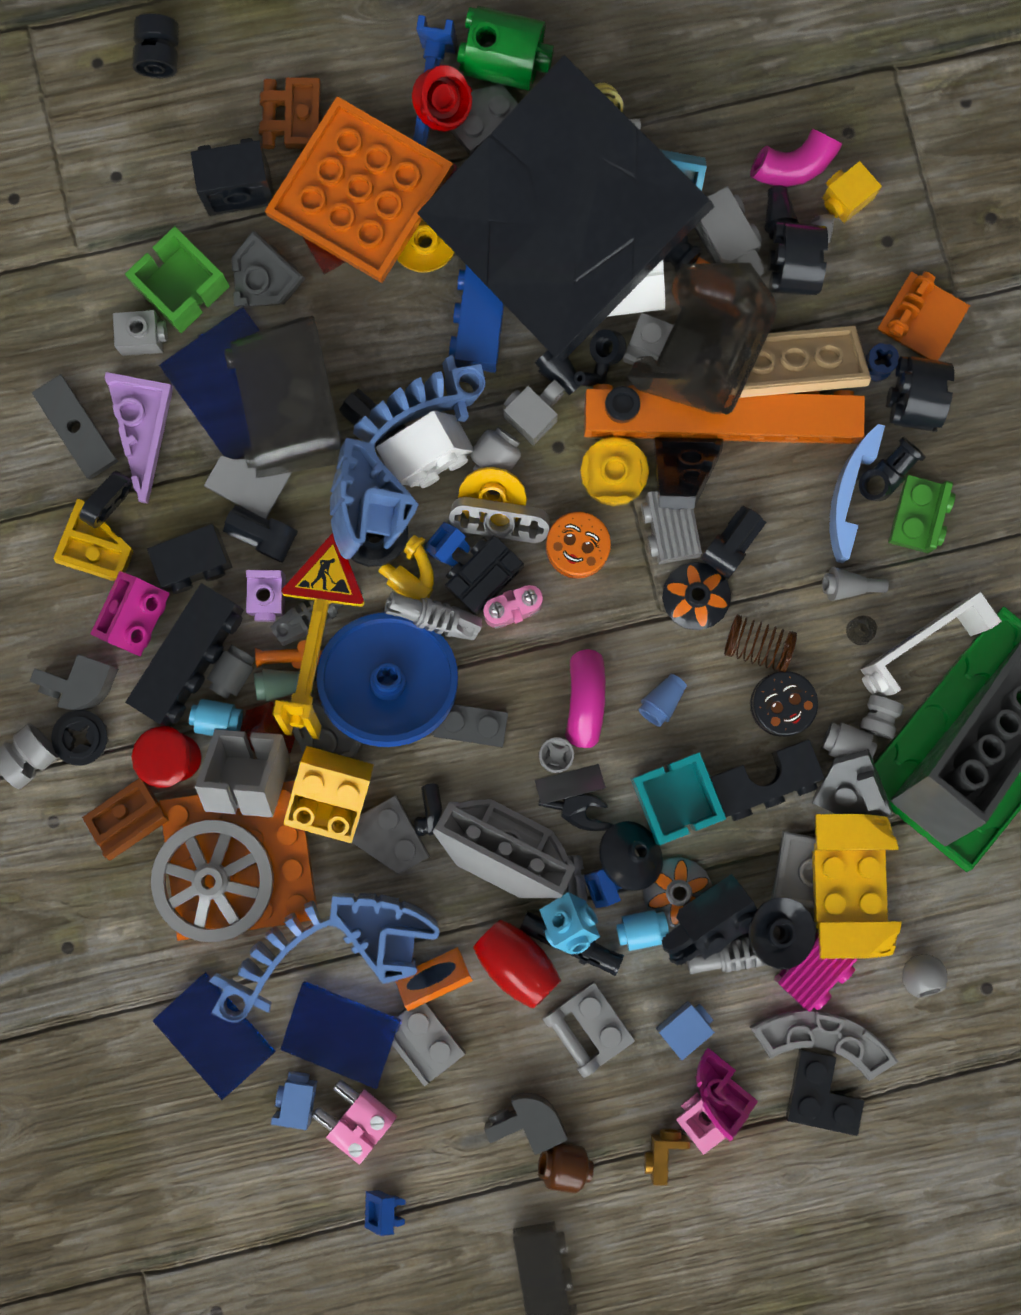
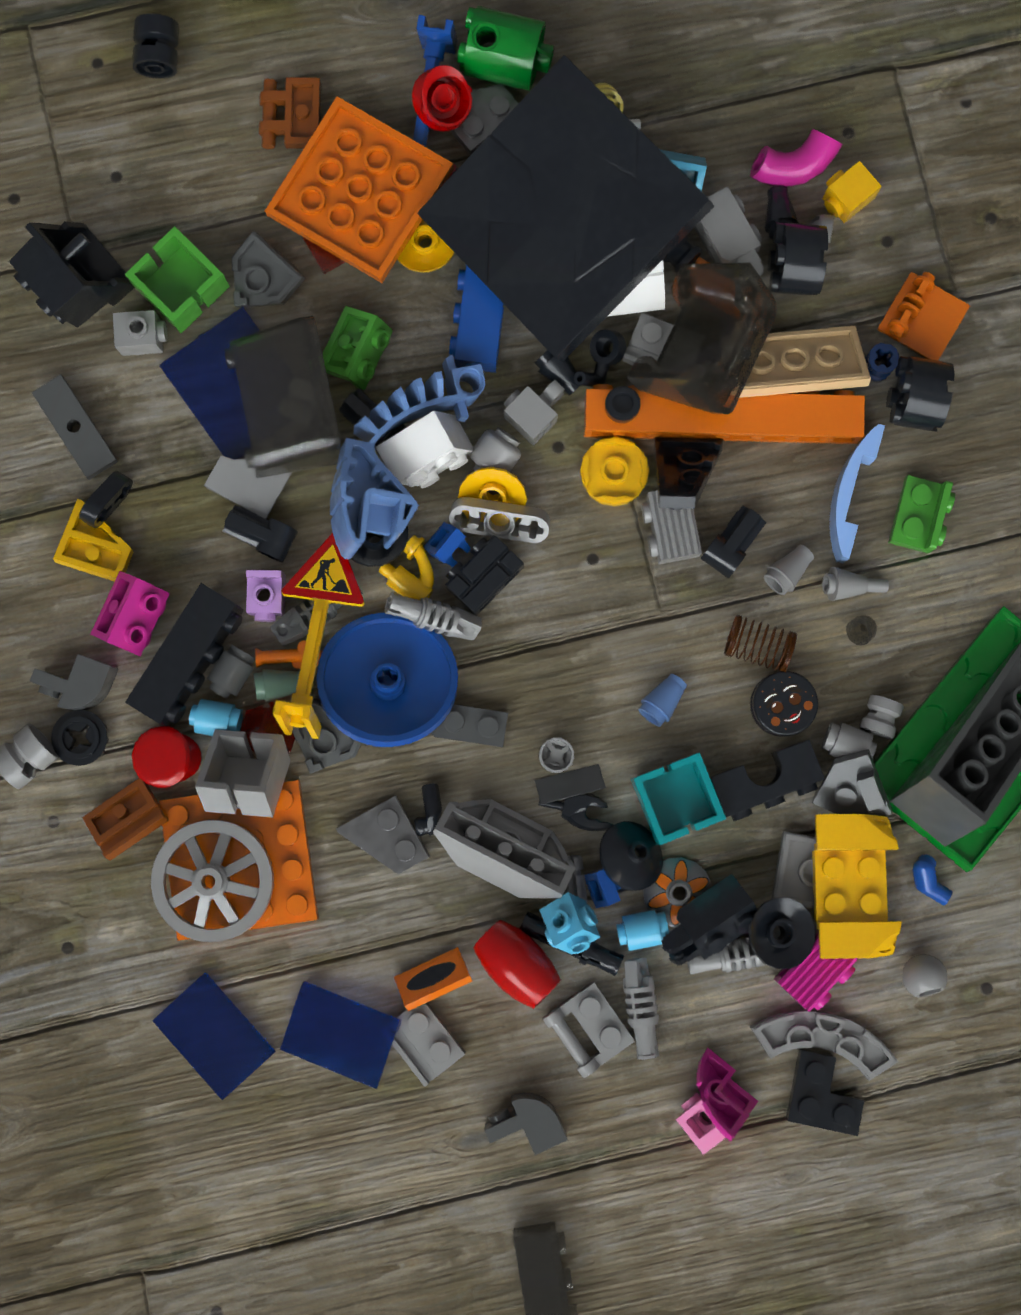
lavender wing [105,372,173,504] -> none
black brick [147,524,232,594] -> none
black container [190,138,274,216] -> none
medium blue piece [209,893,440,1022] -> none
medium blue brick [271,1071,317,1130] -> none
yellow slope [283,746,374,844] -> none
bright pink piece [312,1080,397,1165] -> none
blue tile [365,1190,406,1236] -> none
bright pink piece [483,585,543,629] -> none
reddish brown head [538,1143,594,1193] -> none
orange head [546,512,611,579] -> none
dark pink cylinder [565,649,606,748] -> none
pearl gold bracket [644,1129,690,1186] -> none
medium blue brick [656,1001,715,1060] -> none
black dish [662,562,731,631] -> none
black connector [858,437,926,501] -> none
white panel [860,592,1002,697] -> none
none -> black piece [9,221,135,328]
none -> bright green bracket [316,306,393,390]
none -> light grey hinge [623,958,659,1060]
none -> light grey cone [764,544,814,595]
none -> blue arm [912,854,953,906]

